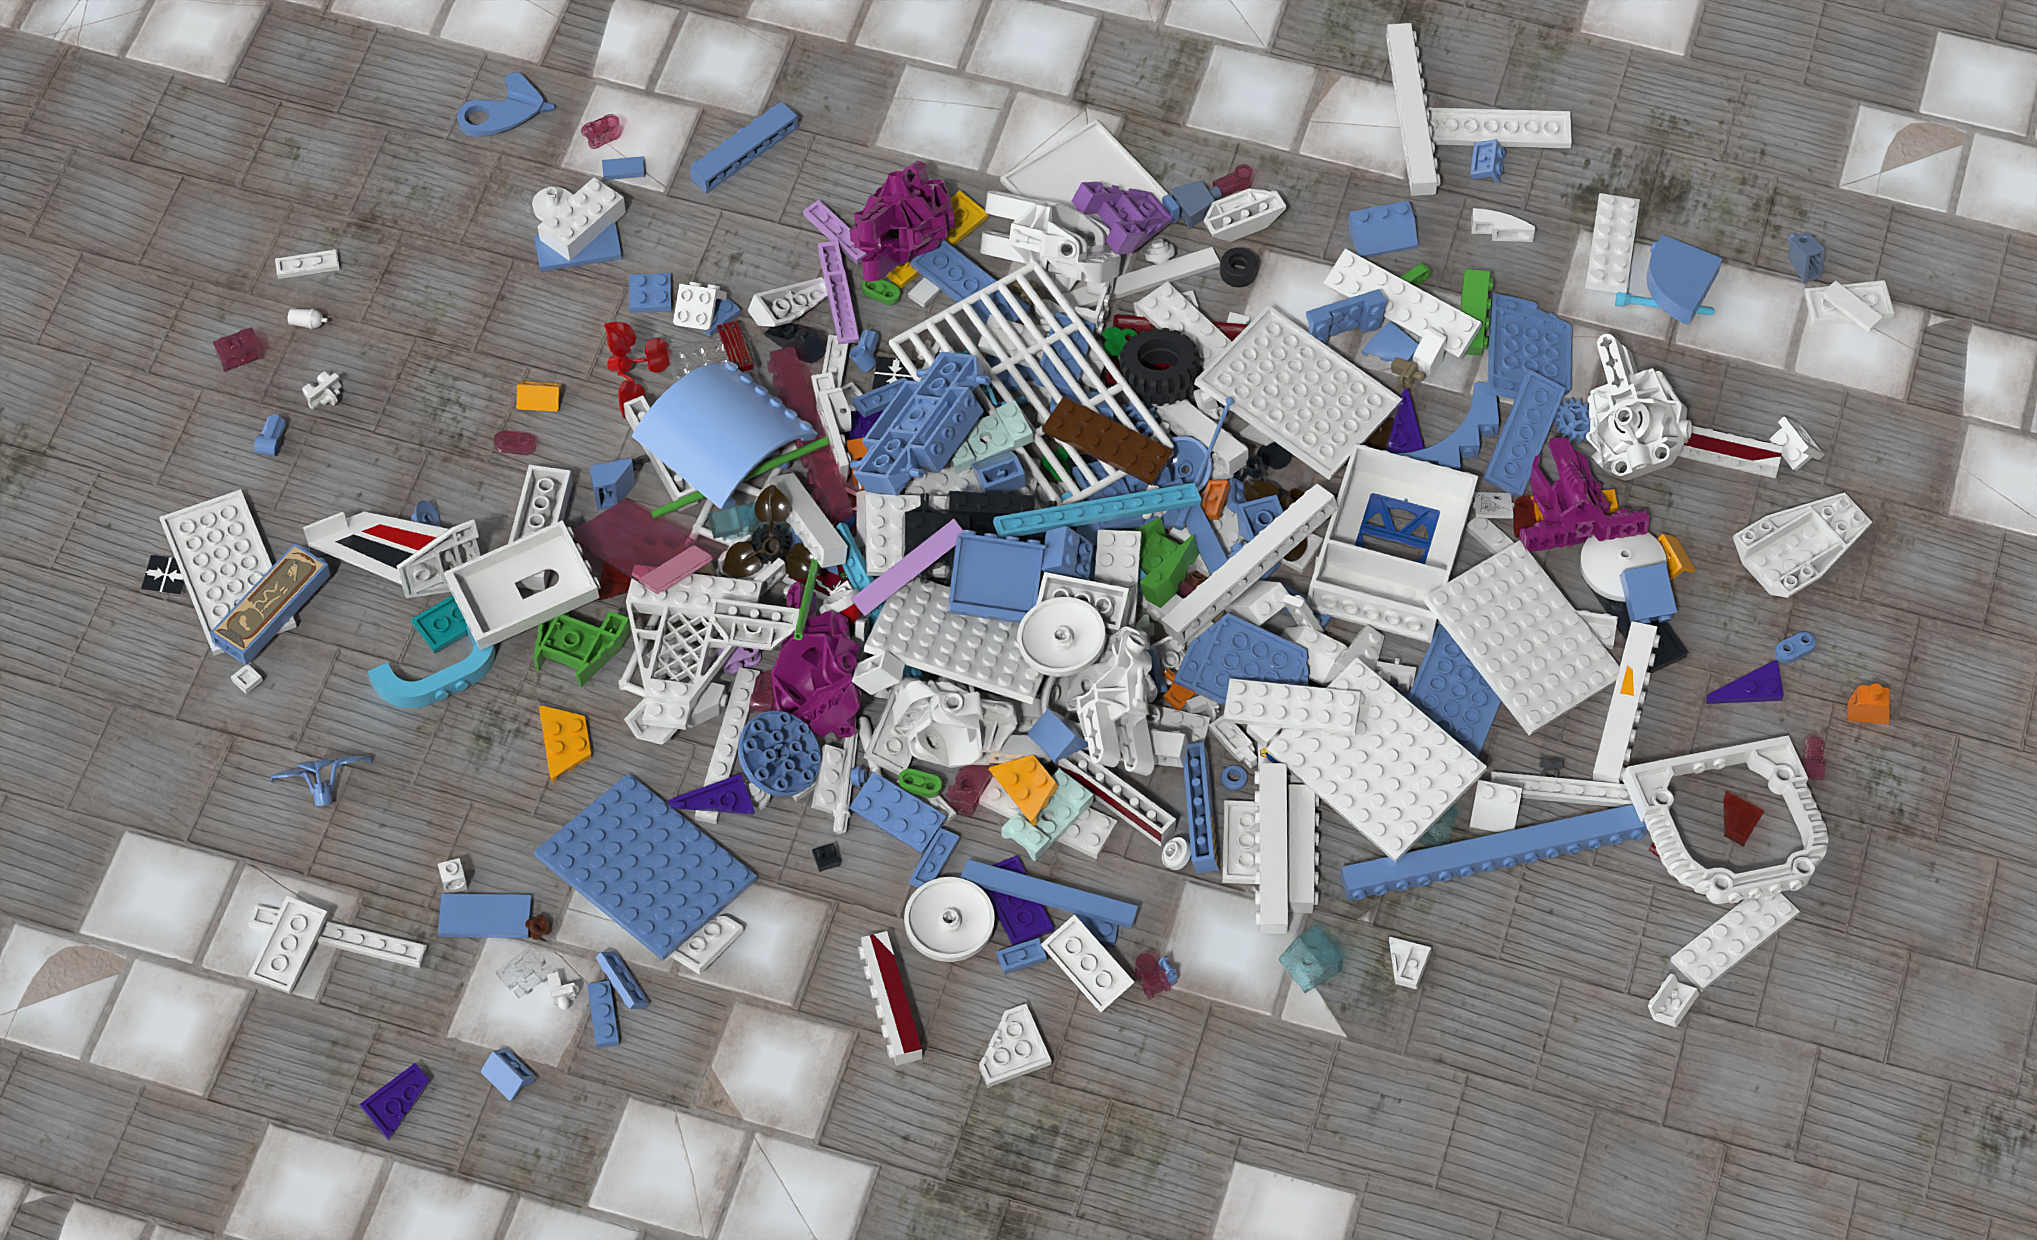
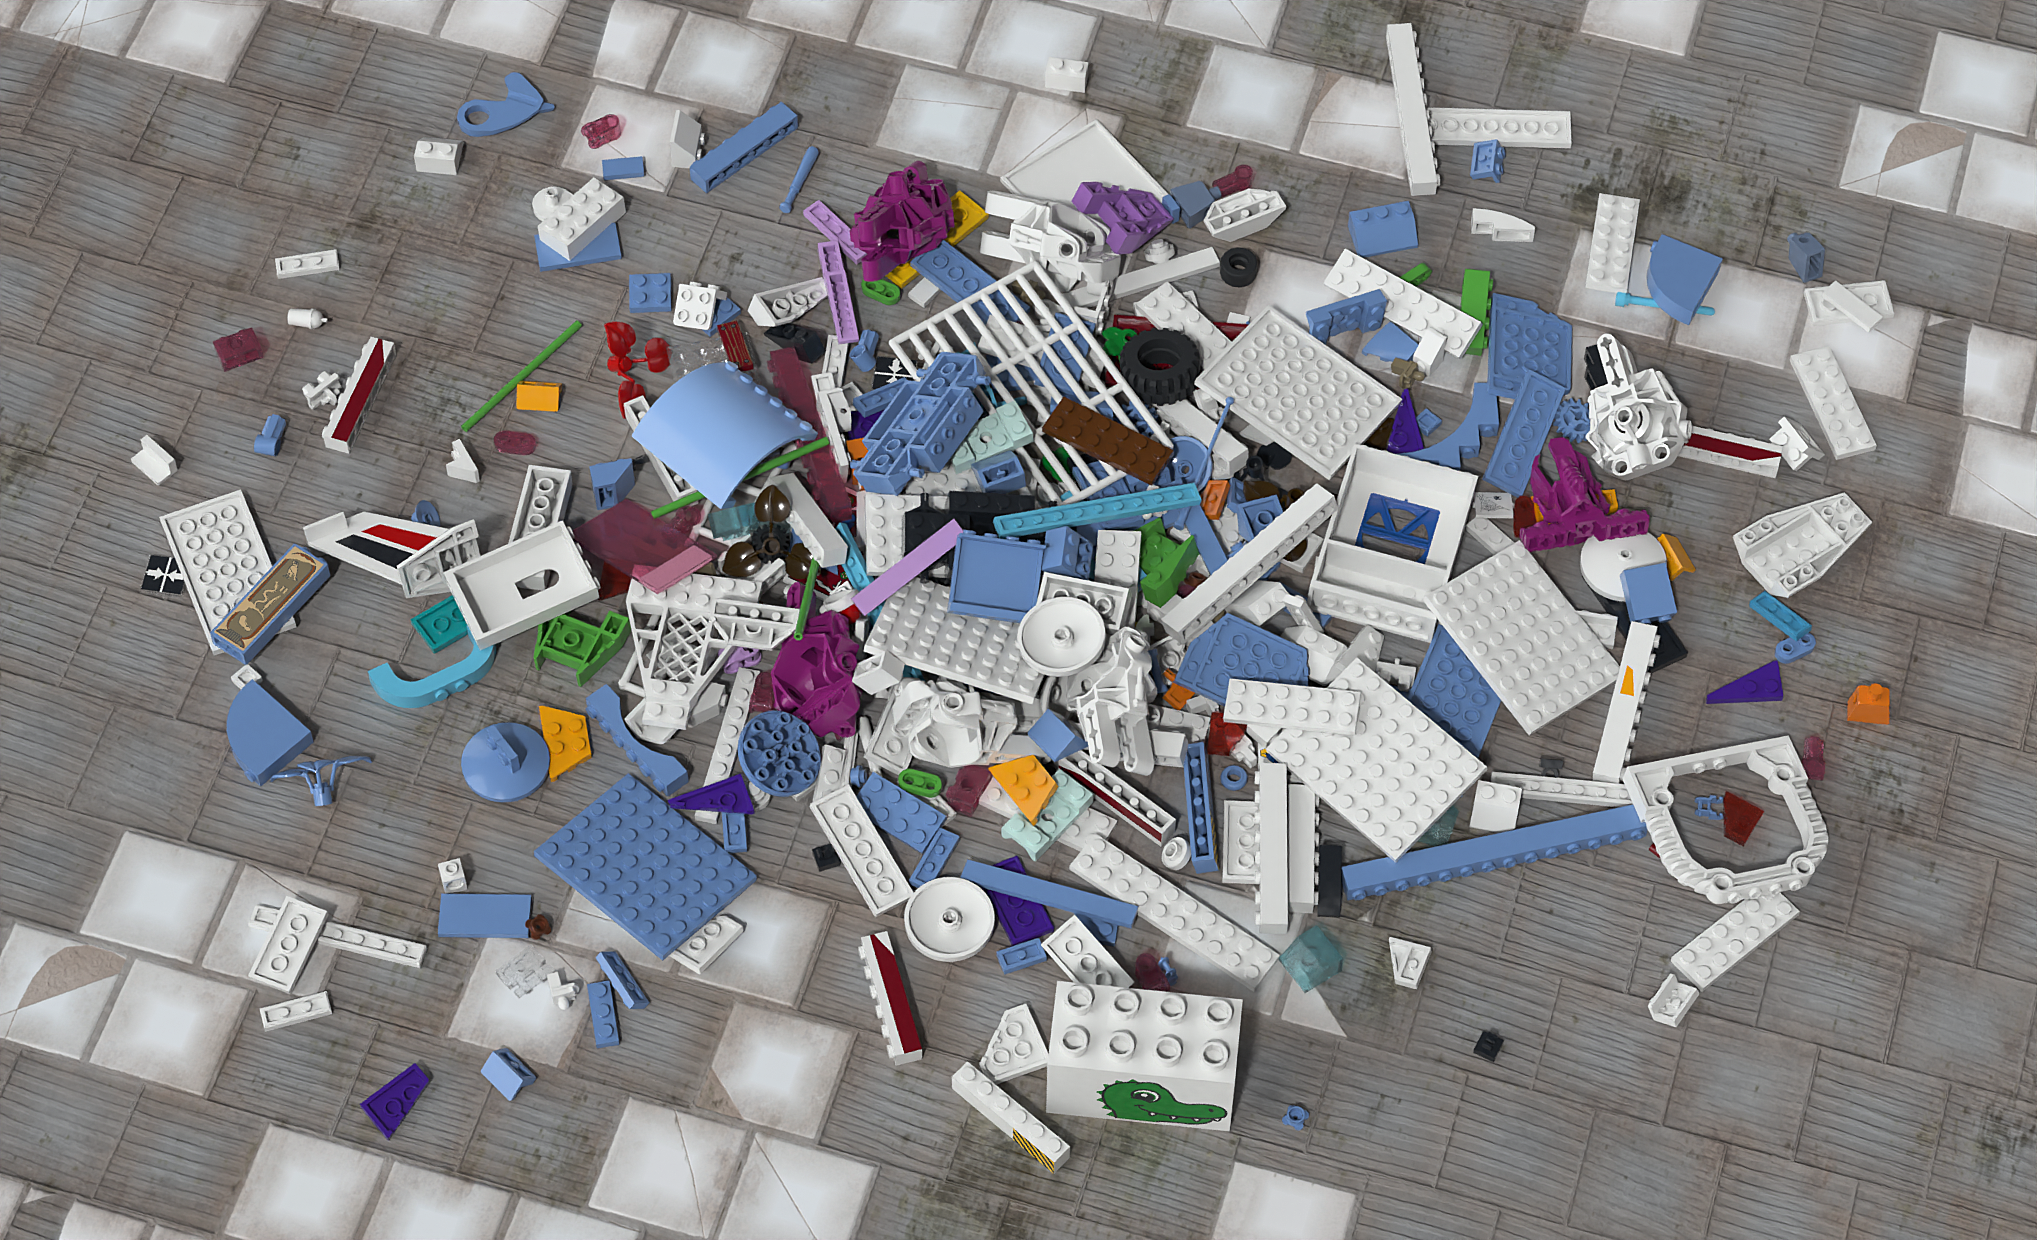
none -> white panel [131,435,178,485]
none -> medium blue brick [227,679,314,786]
none -> white tile [260,991,332,1032]
none -> brick [322,337,396,454]
none -> white slope [414,137,464,175]
none -> white slope [446,439,480,483]
none -> bright green piece [461,320,582,432]
none -> medium blue bracket [461,723,550,802]
none -> medium blue arch [586,684,689,797]
none -> clear pink piece [660,506,701,546]
none -> white slope [670,110,705,168]
none -> medium blue hinge [722,812,747,853]
none -> medium blue piece [779,146,819,213]
none -> white plate [810,784,914,918]
none -> white brick [952,1061,1070,1174]
none -> white brick [1045,57,1088,93]
none -> white brick [1046,981,1243,1131]
none -> white plate [1069,833,1280,992]
none -> clear red wing [1207,712,1248,756]
none -> medium blue plate [1282,1105,1309,1131]
none -> black slope [1317,845,1342,918]
none -> medium blue tile [1416,408,1442,437]
none -> black tile [1473,1031,1504,1062]
none -> black slope [1584,344,1608,390]
none -> medium blue piece [1695,795,1723,820]
none -> dark azure tile [1749,591,1812,641]
none -> white plate [1790,346,1877,460]

